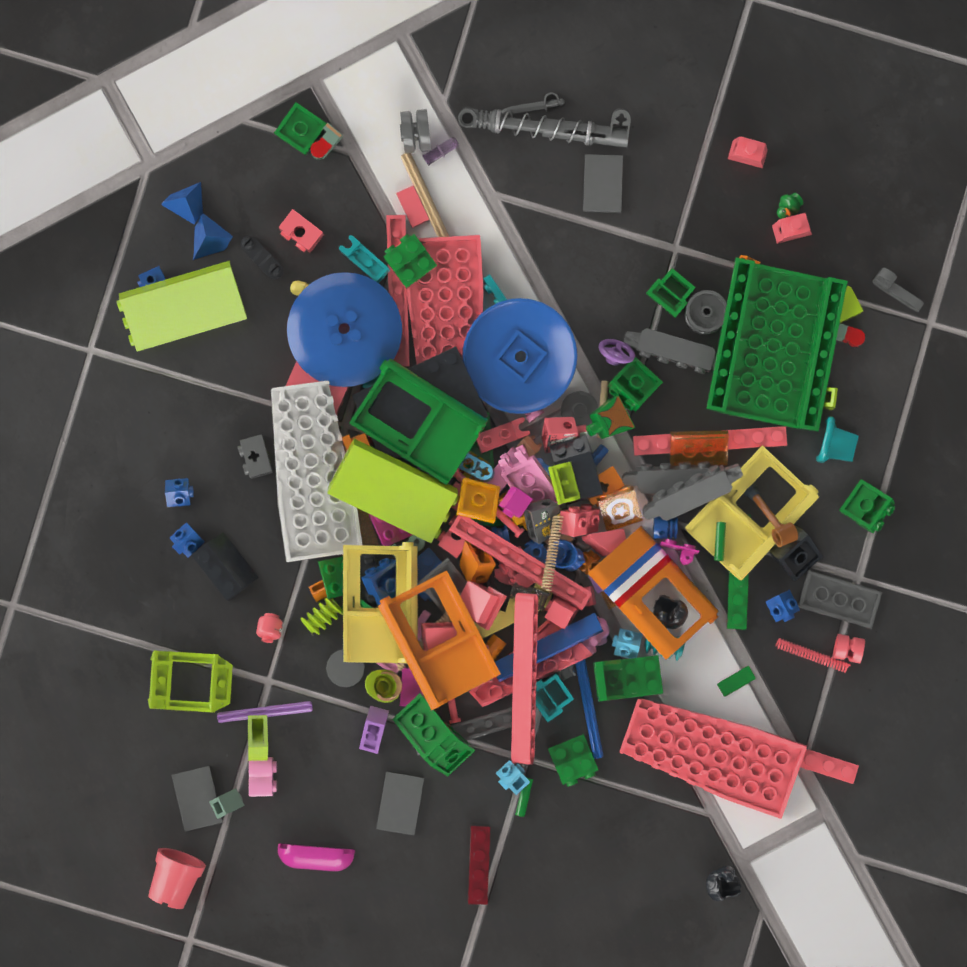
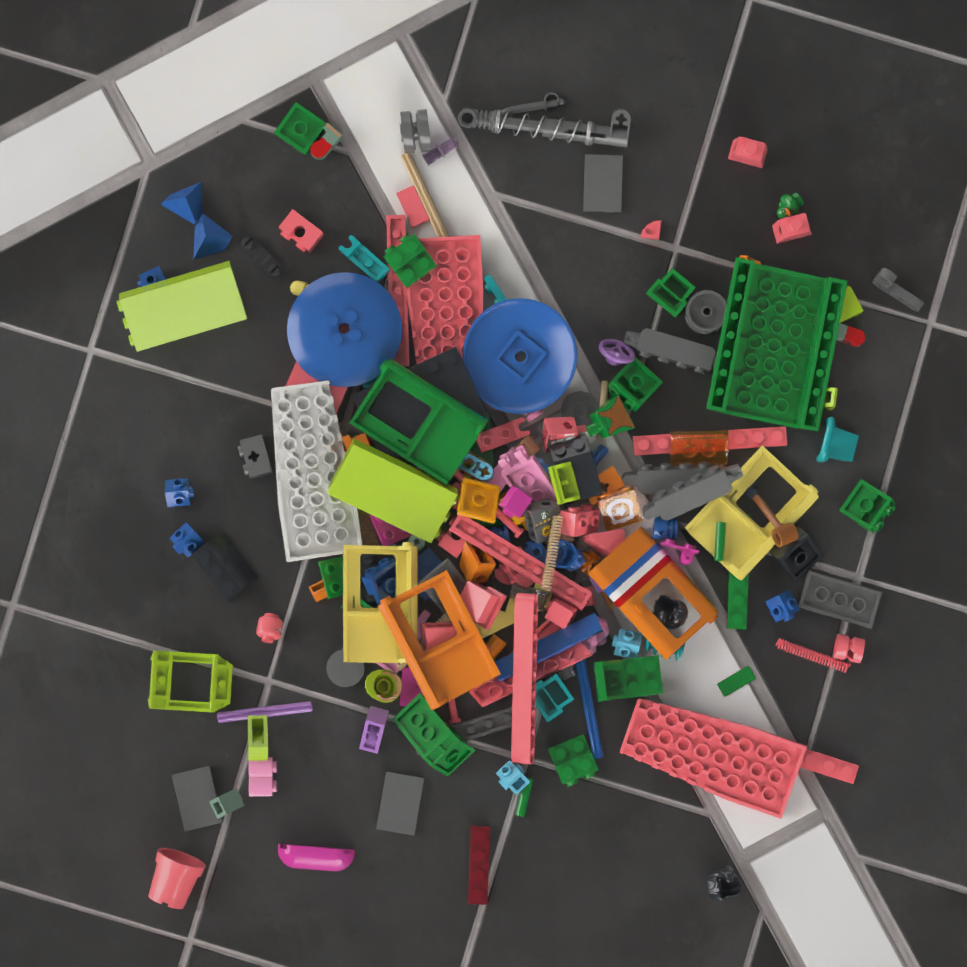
lime piece [301,598,343,636] -> none
none -> coral tile [640,221,661,240]

